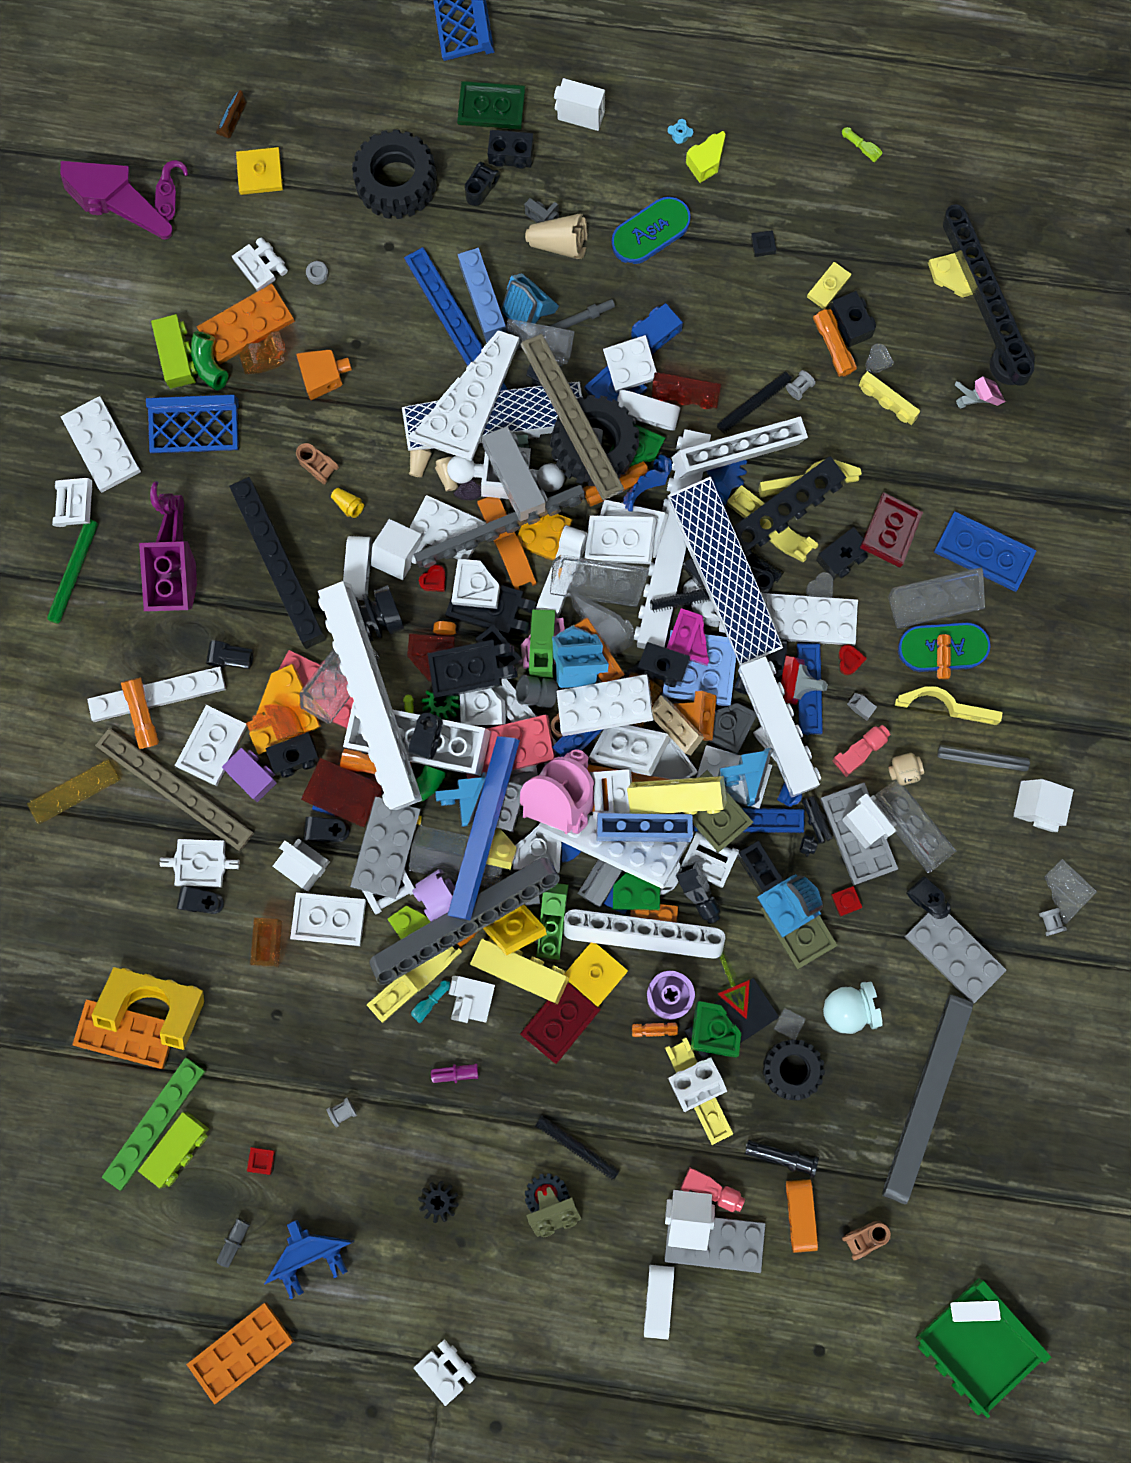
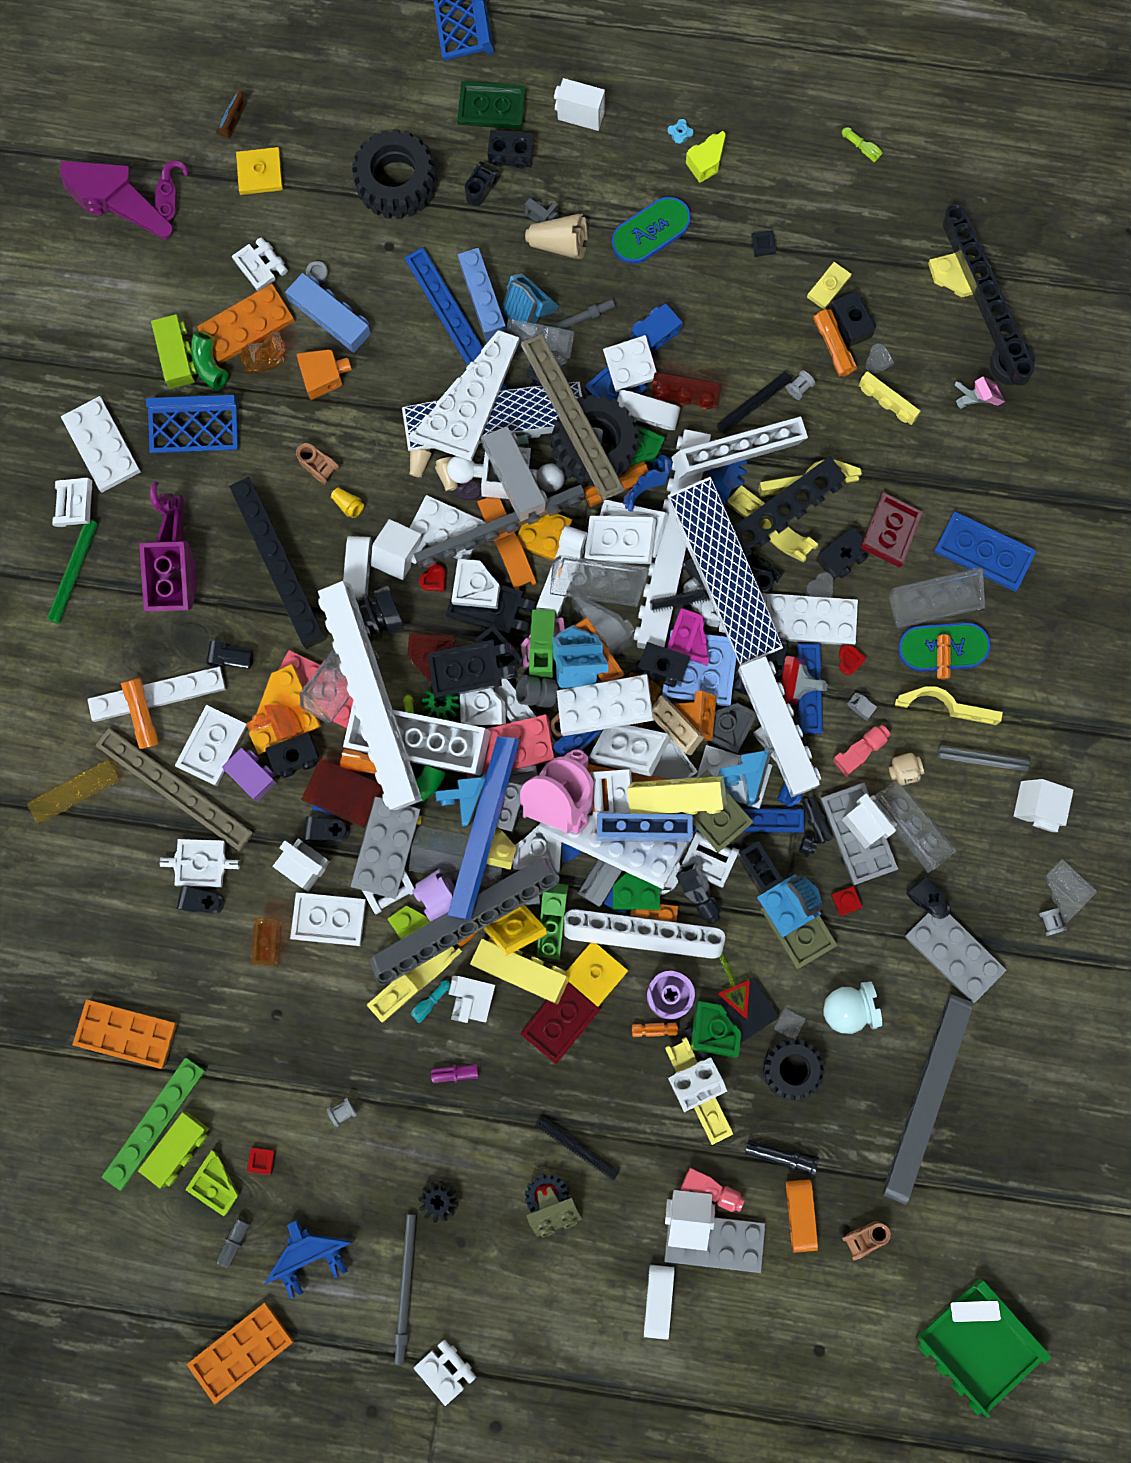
yellow arch [92,967,204,1050] -> none
black piece [408,713,443,760] -> none
orange tile [433,621,456,635] -> none
none -> lime wing [185,1150,239,1216]
none -> medium blue brick [285,273,371,353]
none -> dark grey bar [393,1214,416,1365]

